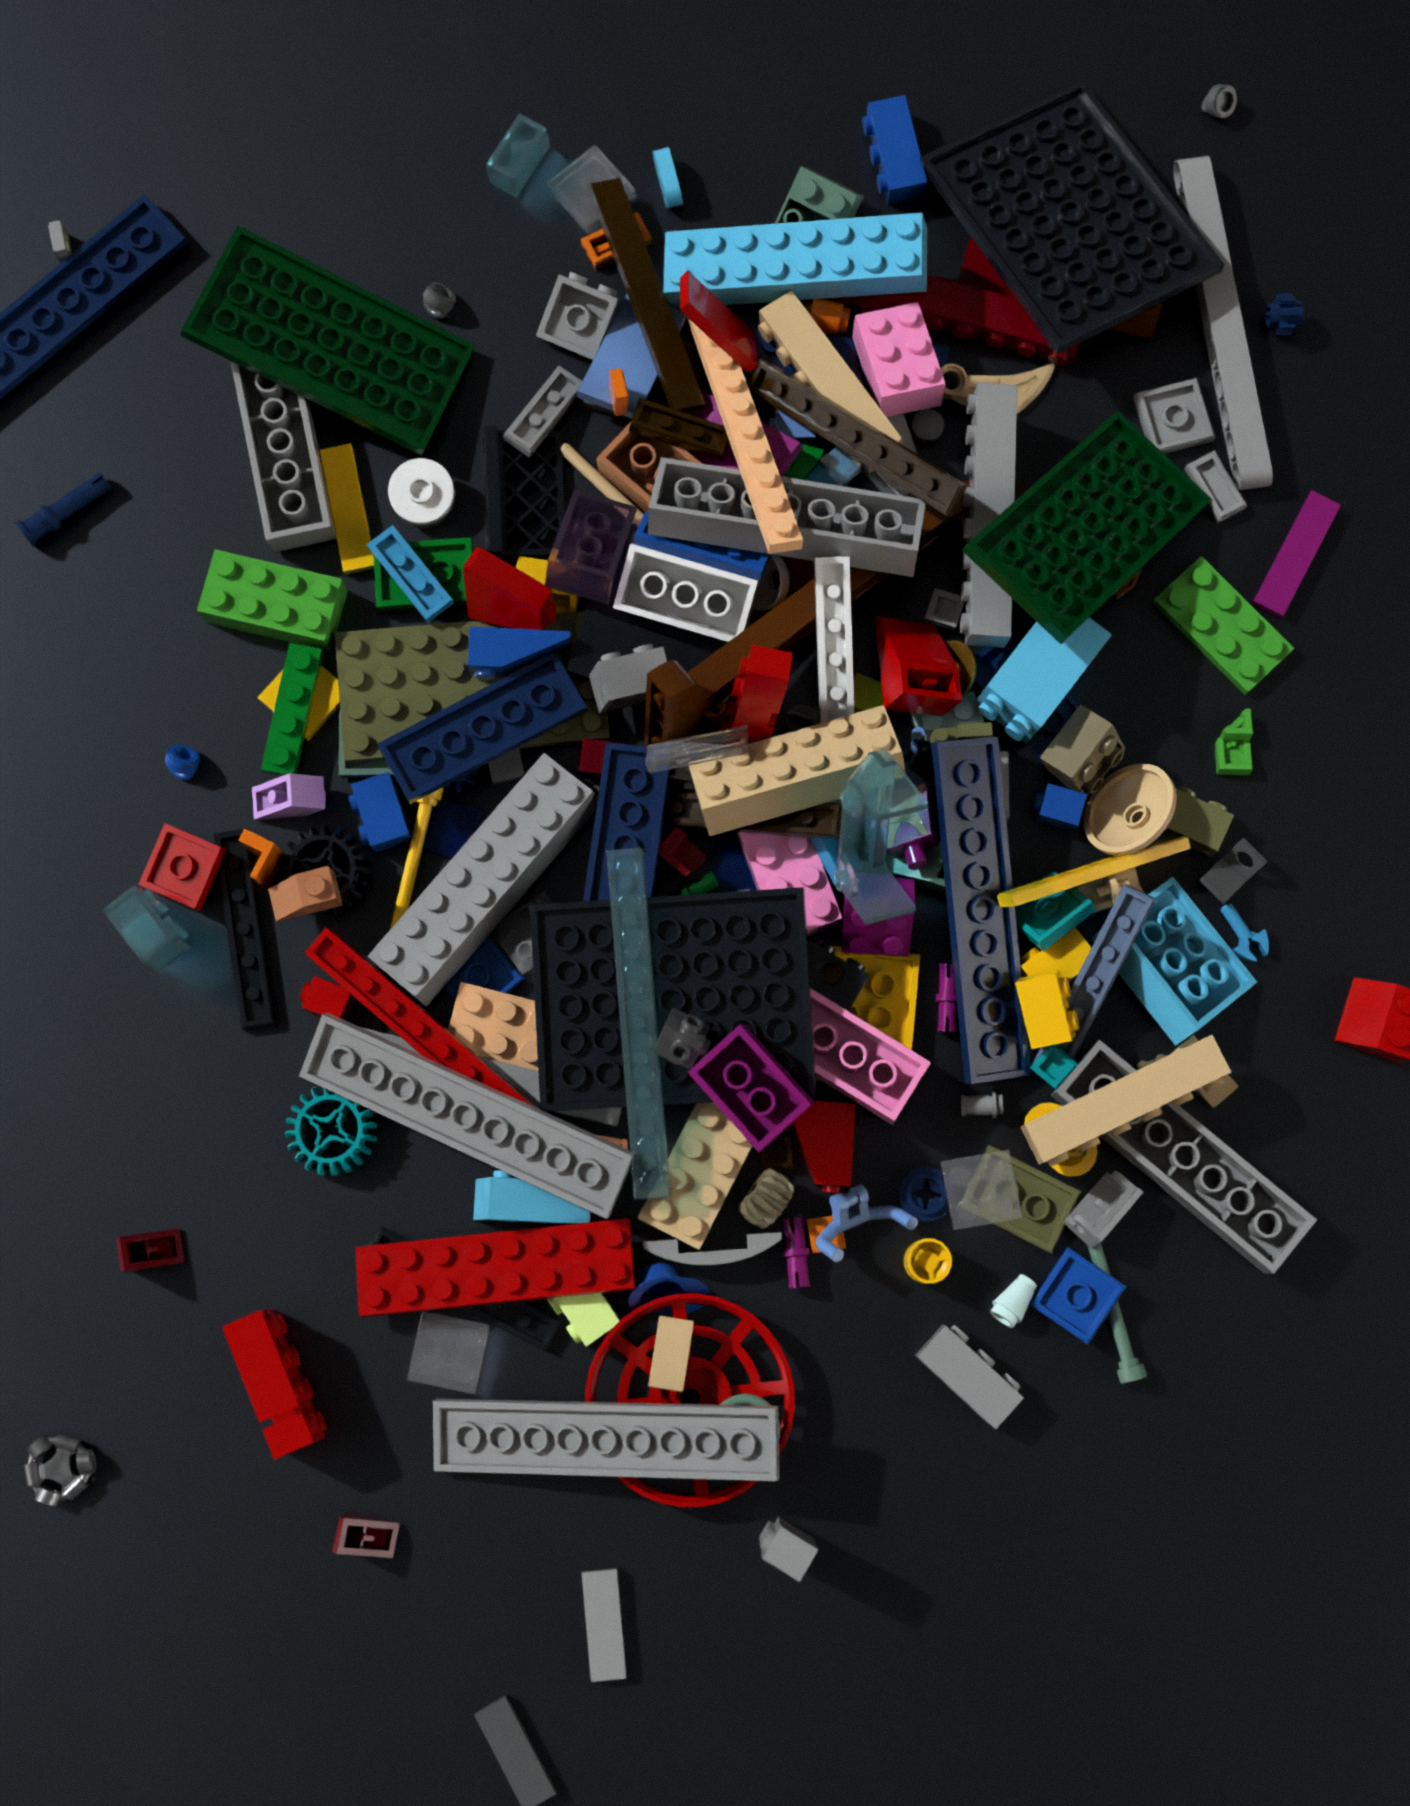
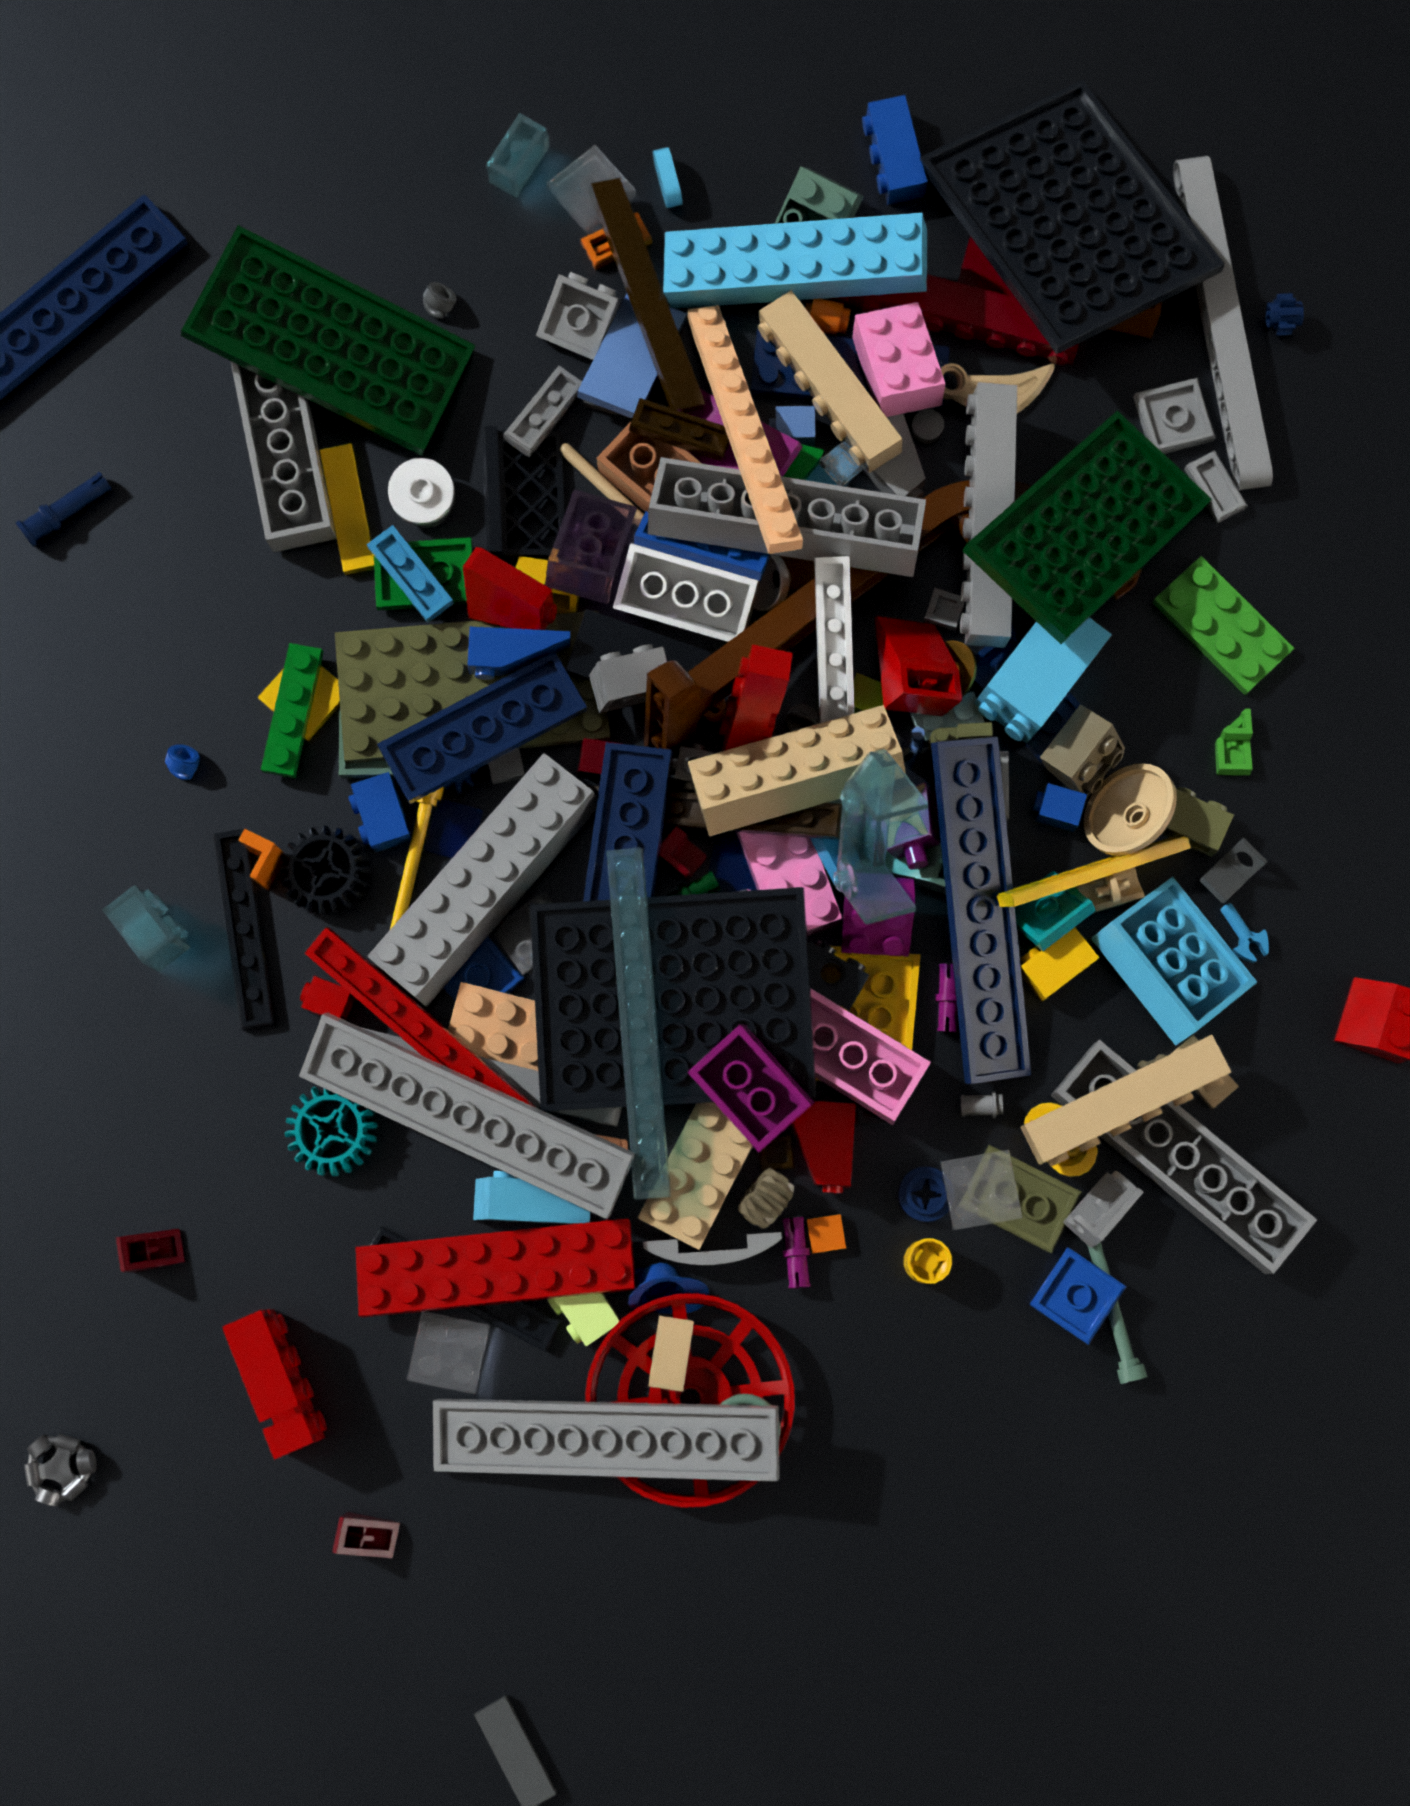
light grey tile [48,220,72,263] -> none
red plate [138,823,227,911] -> none
bright green brick [197,549,348,652] -> none
lavender slope [252,773,326,820] -> none
nougat slope [268,866,343,922] -> none
light grey tile [582,1568,627,1682] -> none
orange tile [609,368,629,416] -> none
clear tile [645,725,749,773] -> none
flat silver brick [653,1008,712,1069] -> none
red tile [680,271,758,373] -> none
dark brown tile [748,359,968,516] -> none
light grey brick [758,1516,818,1582] -> none
medium blue piece [816,1184,918,1262] -> none
light grey brick [915,1325,1024,1429] -> none
light aqua cone [990,1274,1037,1328] -> none
yellow piece [1015,969,1079,1049] -> none
teal tile [1030,1044,1079,1090] -> none
sand blue tile [1032,883,1156,1064] -> none
dark grey tile [1202,84,1237,118] -> none
magenta tile [1252,490,1341,619] -> none

